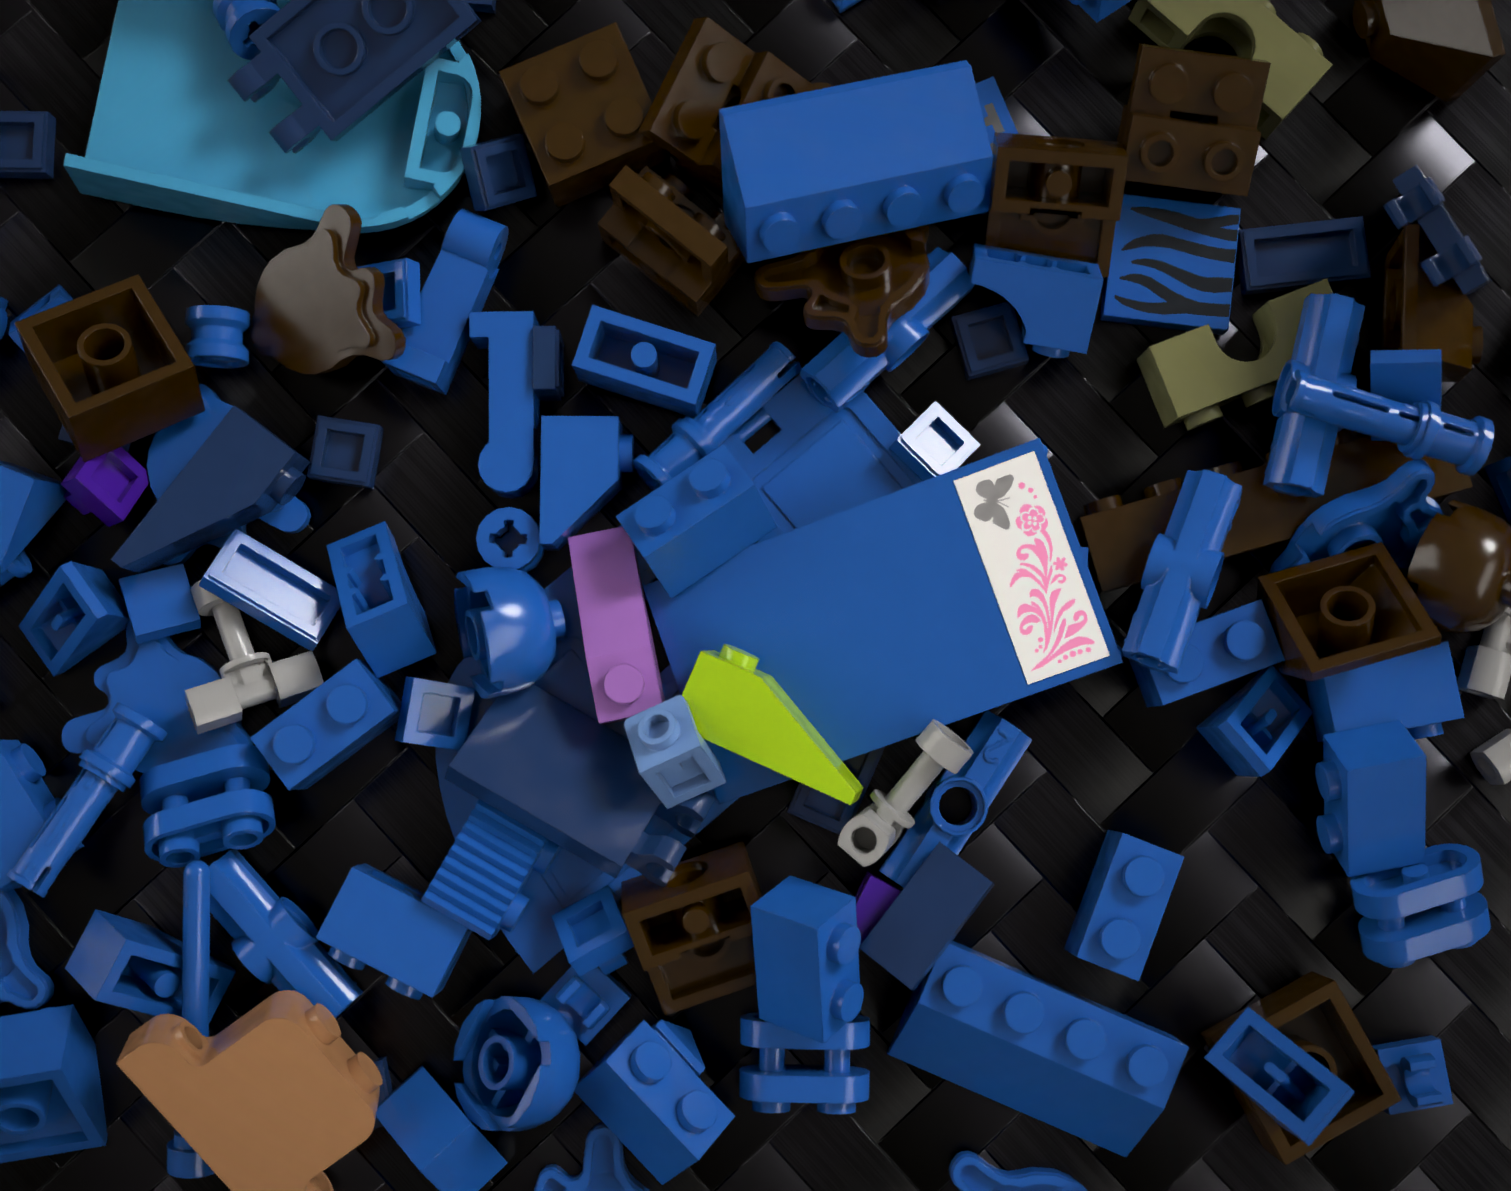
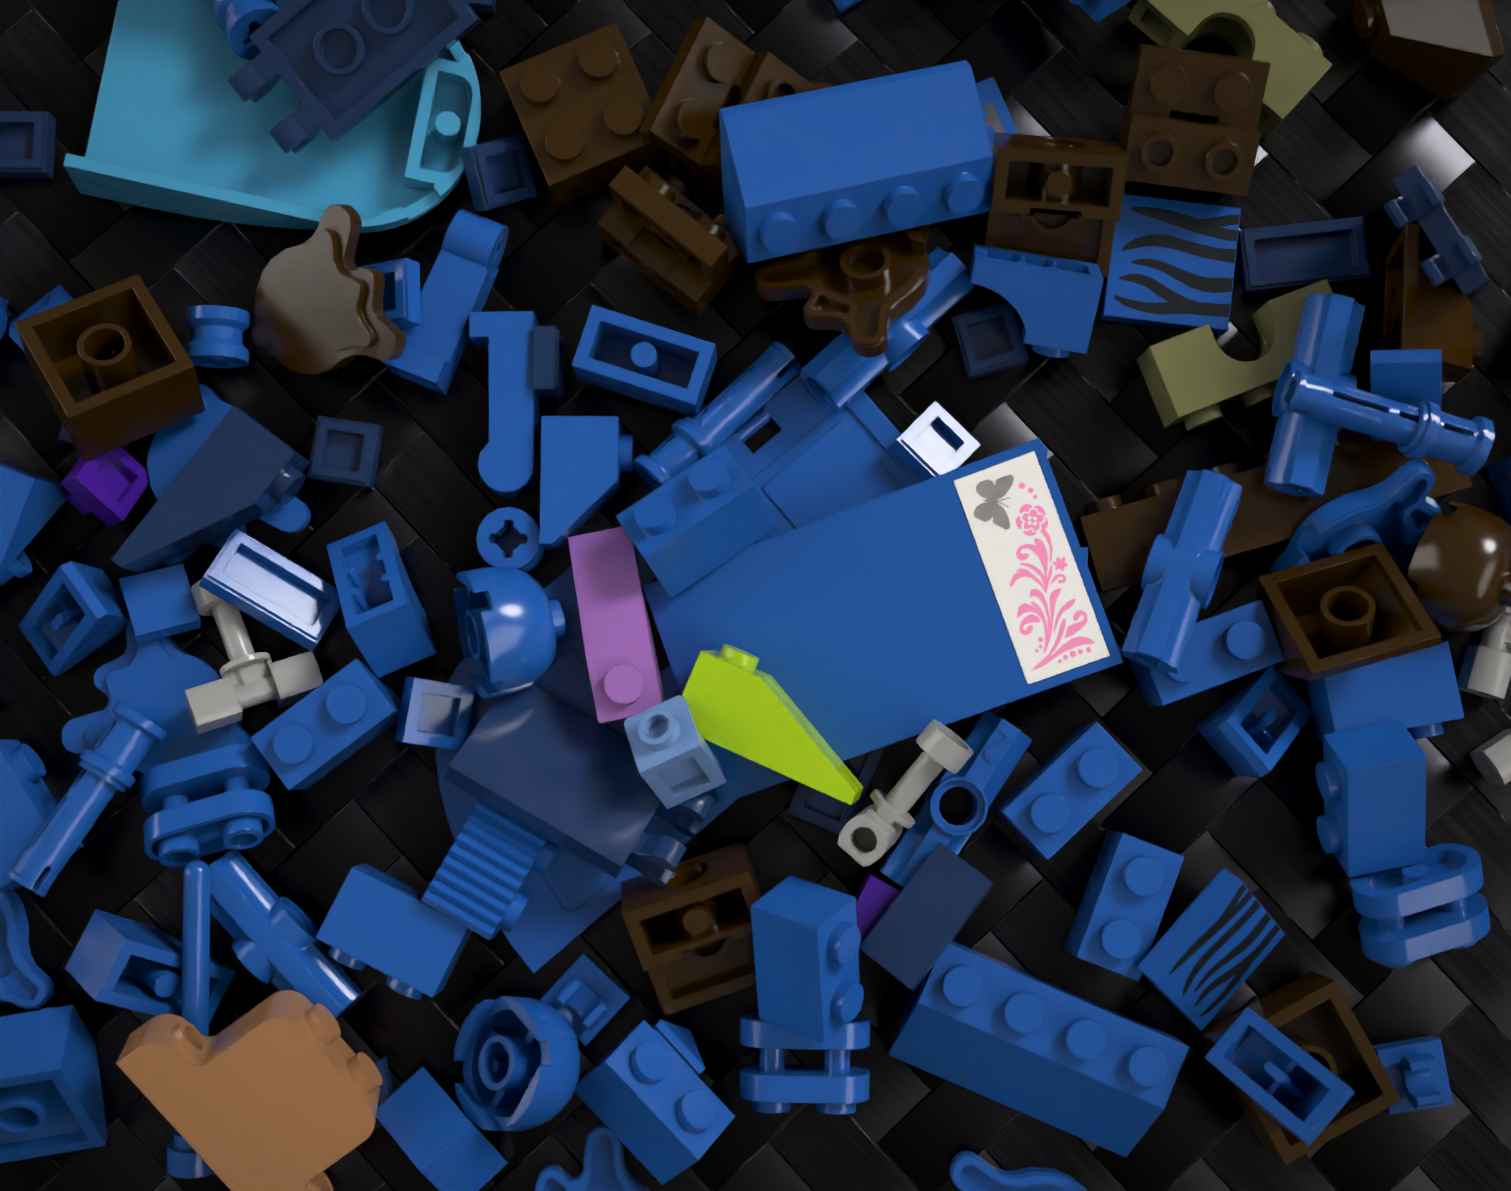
blue tile [551,885,634,977] -> none
none -> blue brick [993,721,1143,860]
none -> blue tile [1137,868,1285,1031]

